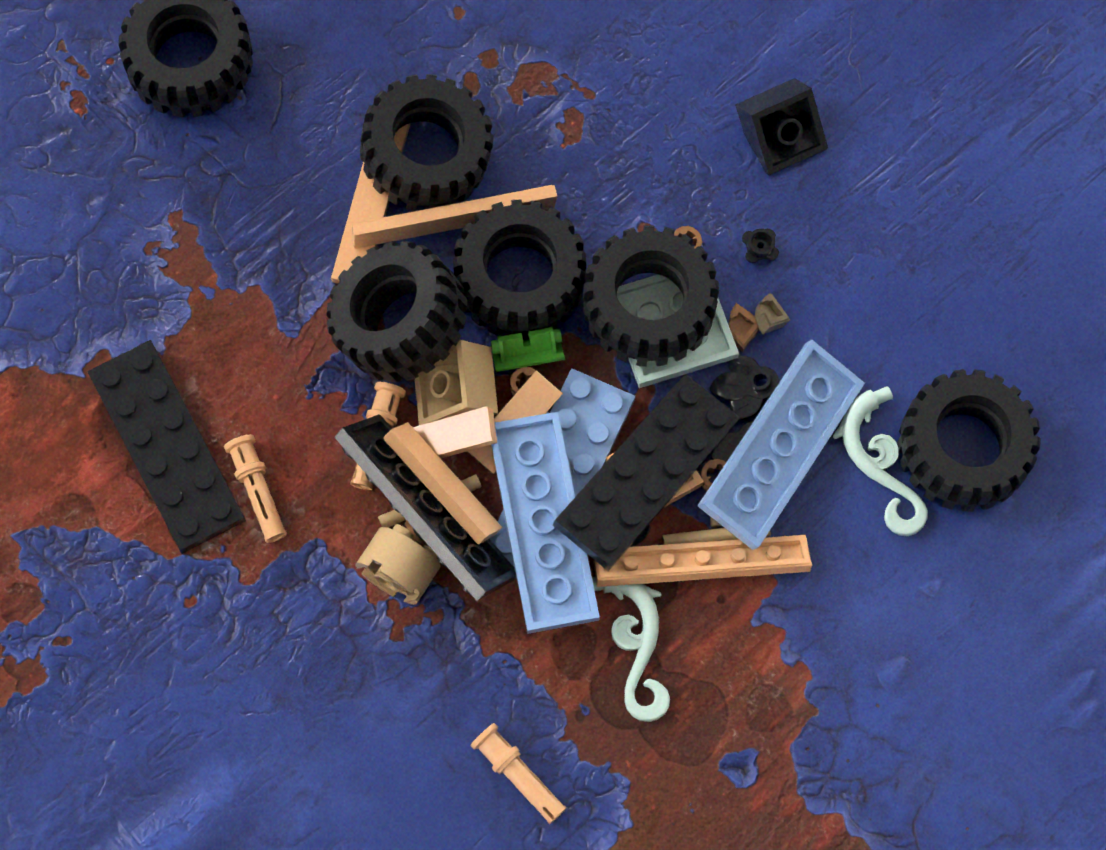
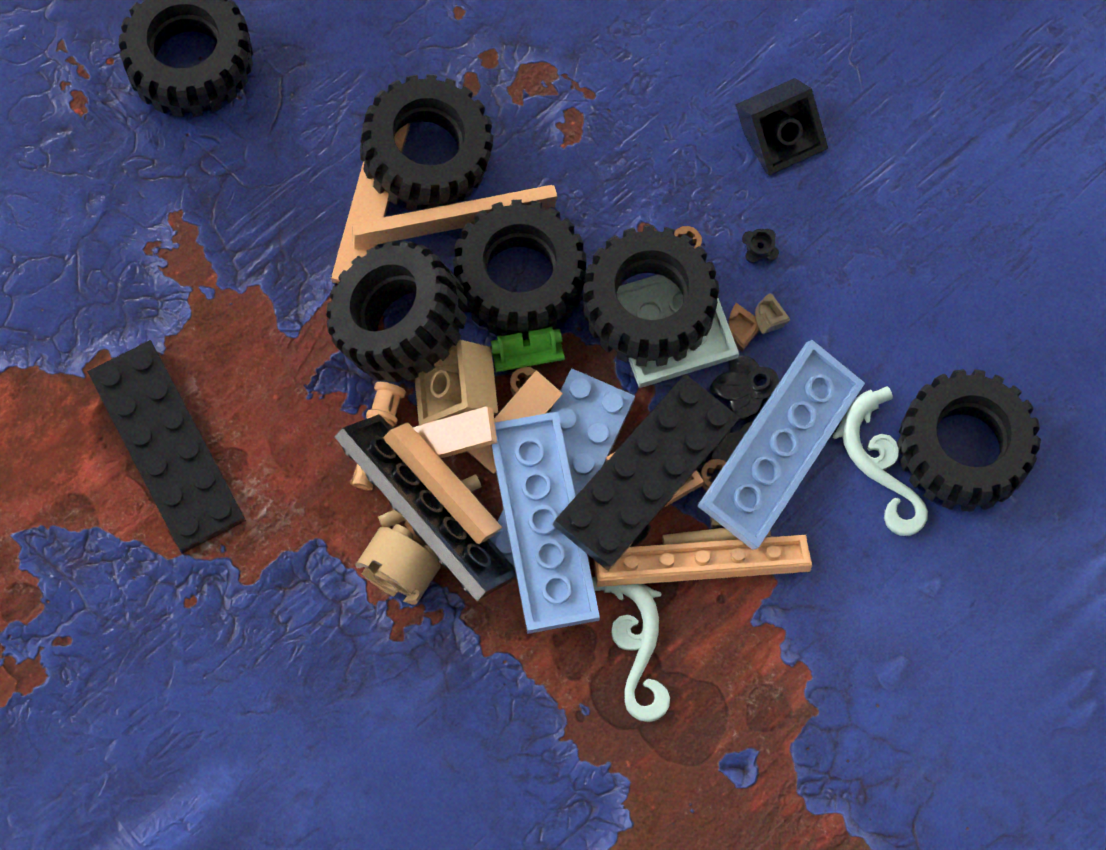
light nougat pin [224,434,287,543] -> none
light nougat pin [470,723,567,825] -> none

